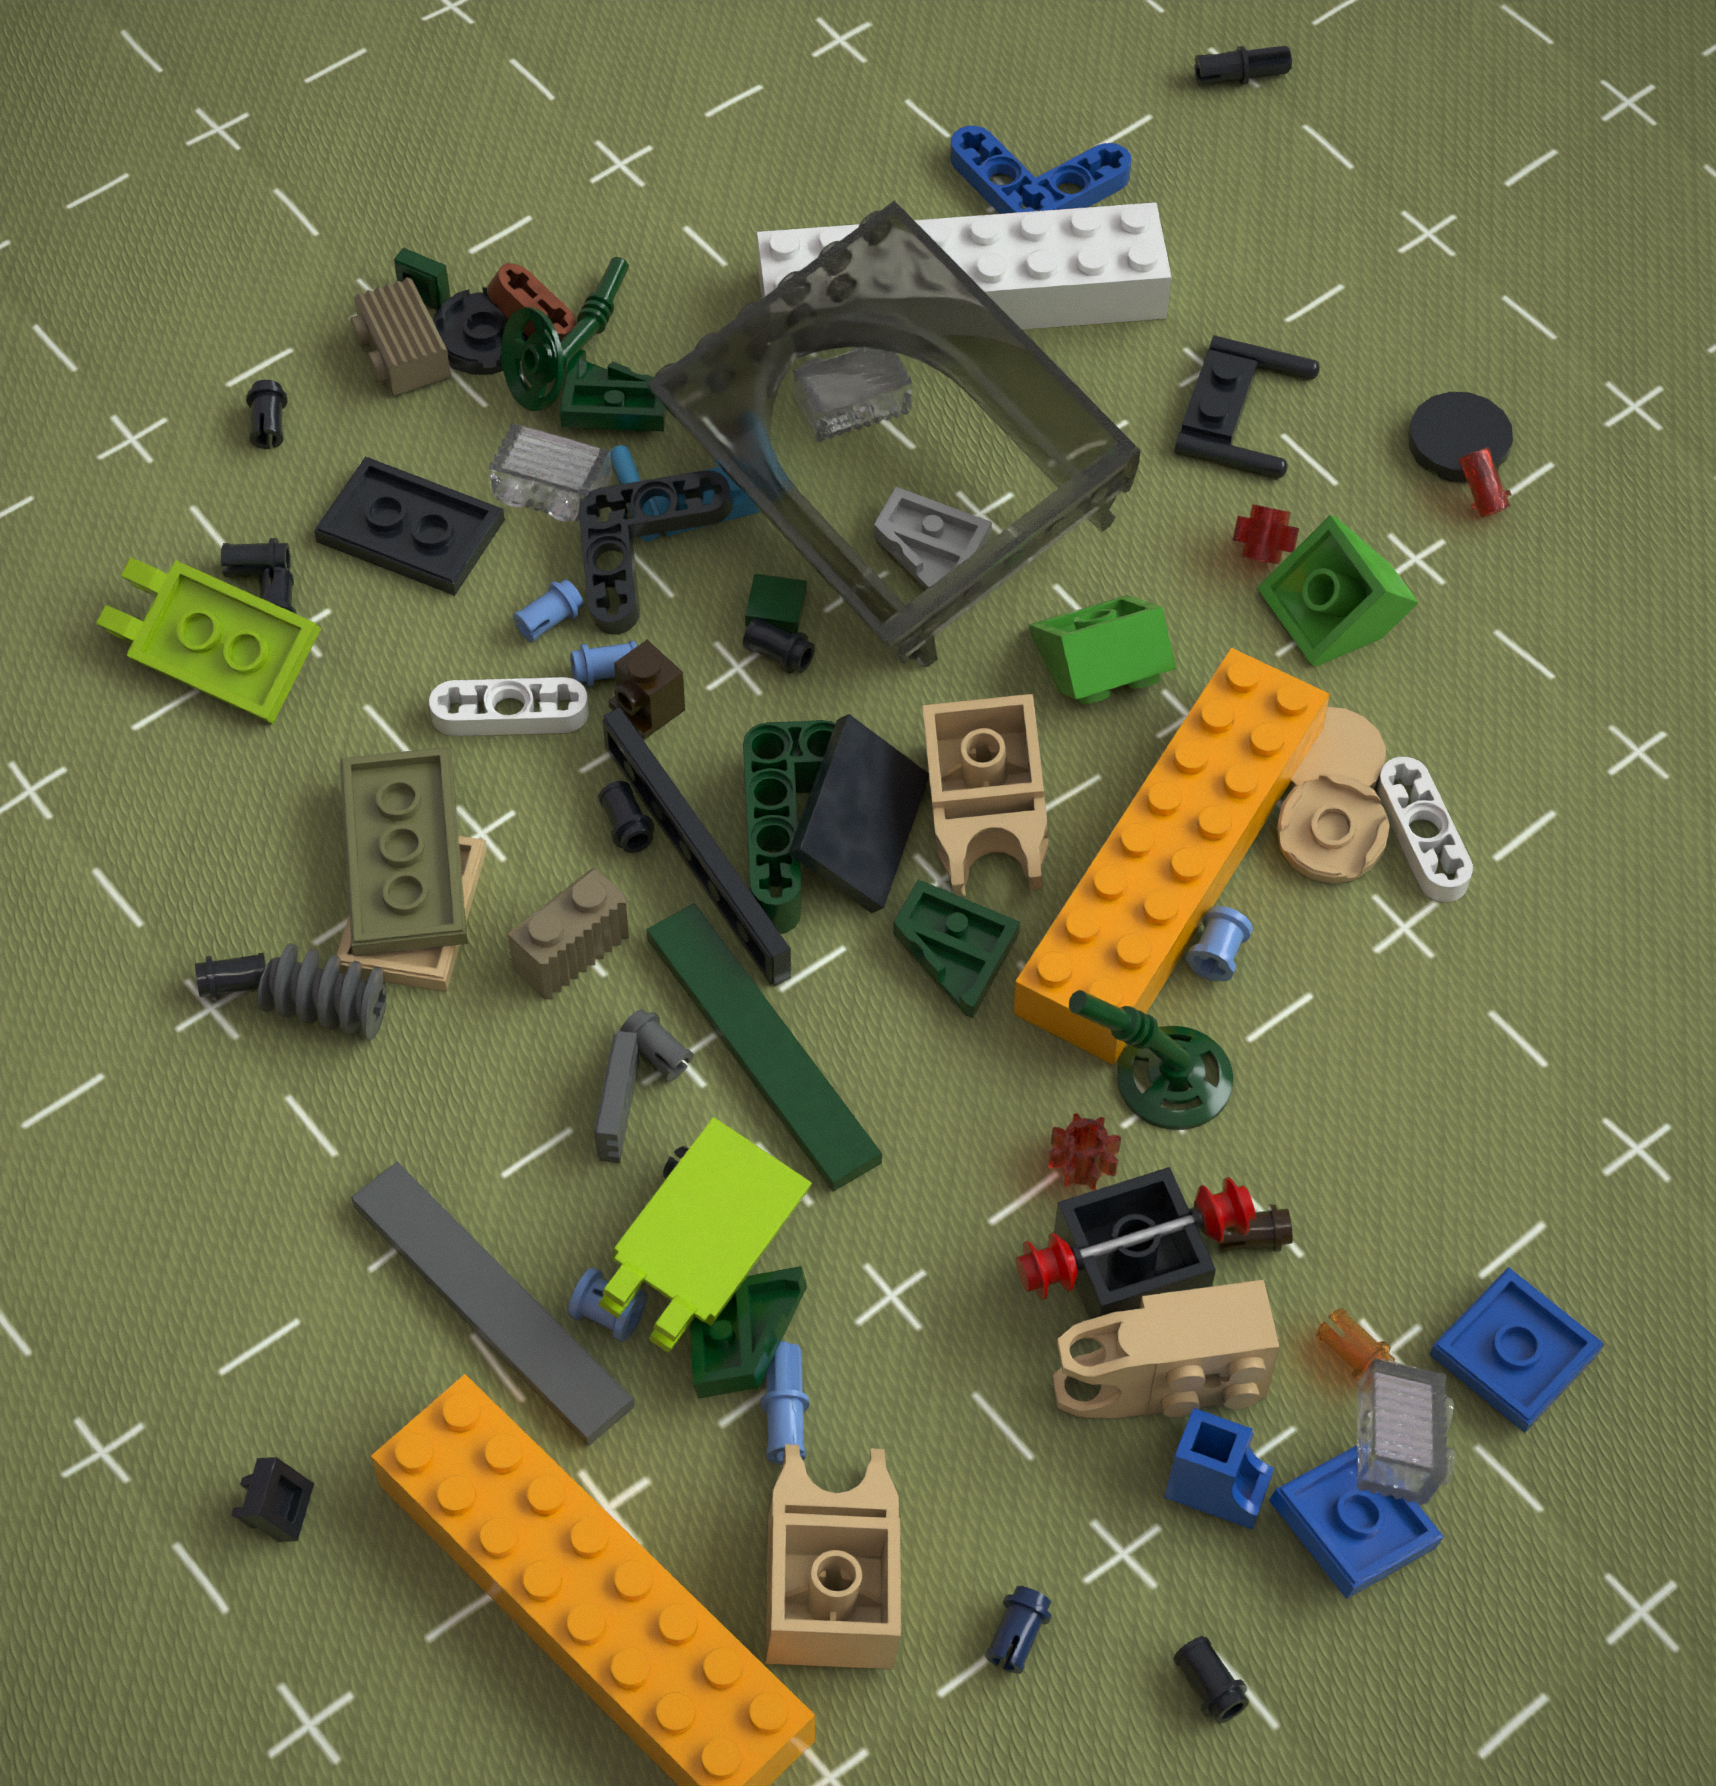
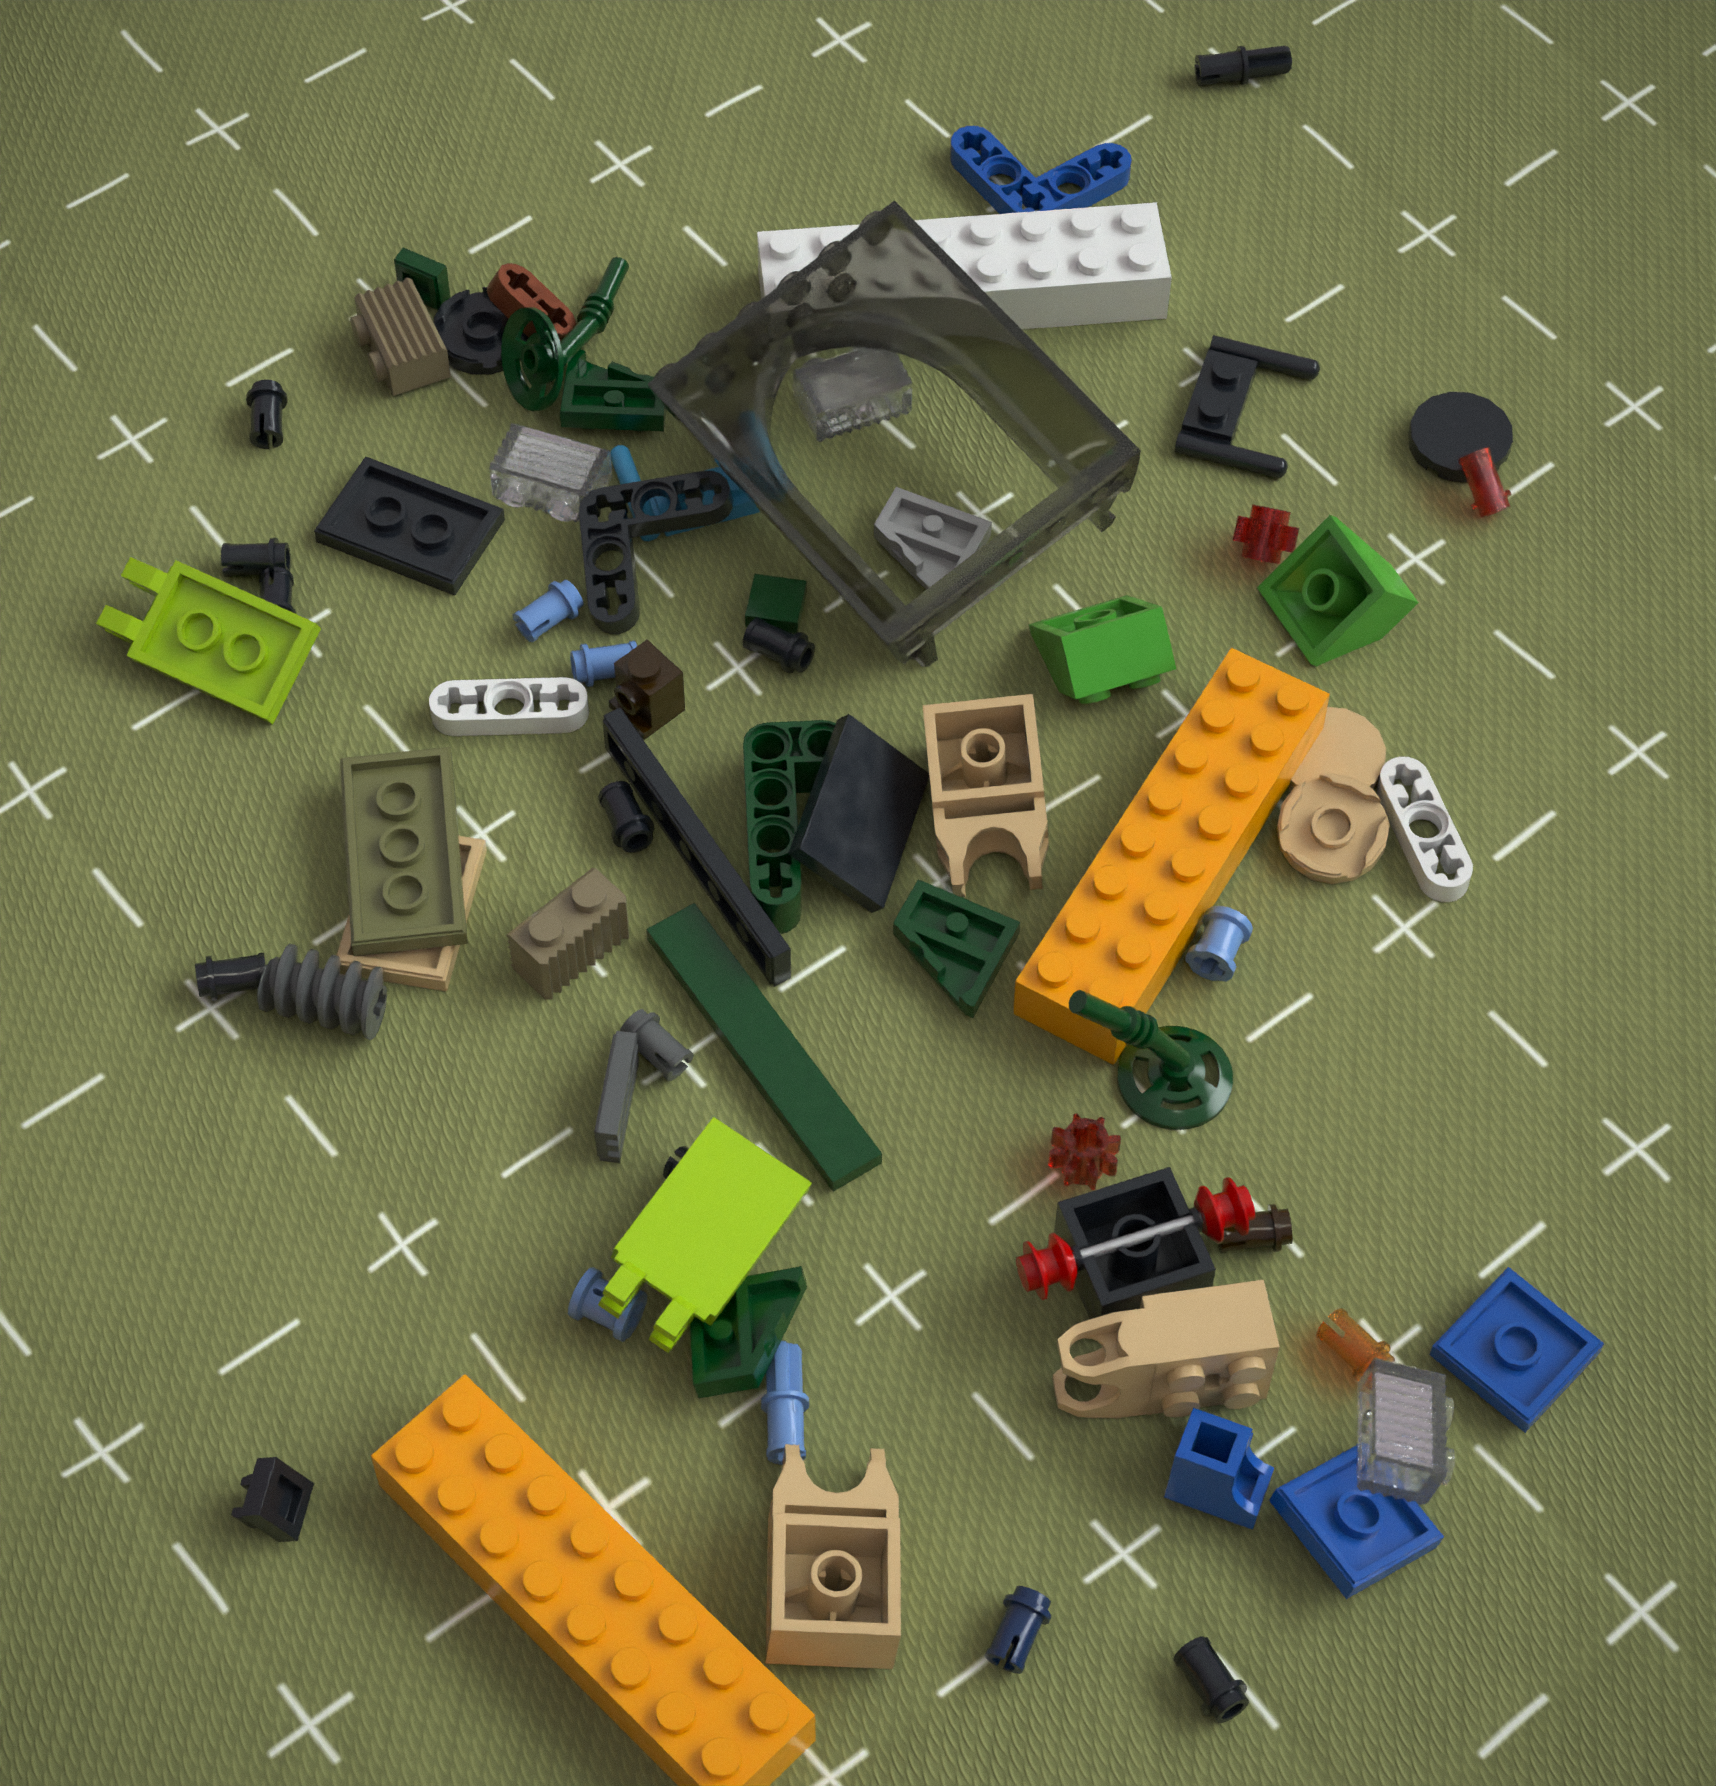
dark grey tile [351,1162,634,1446] -> none

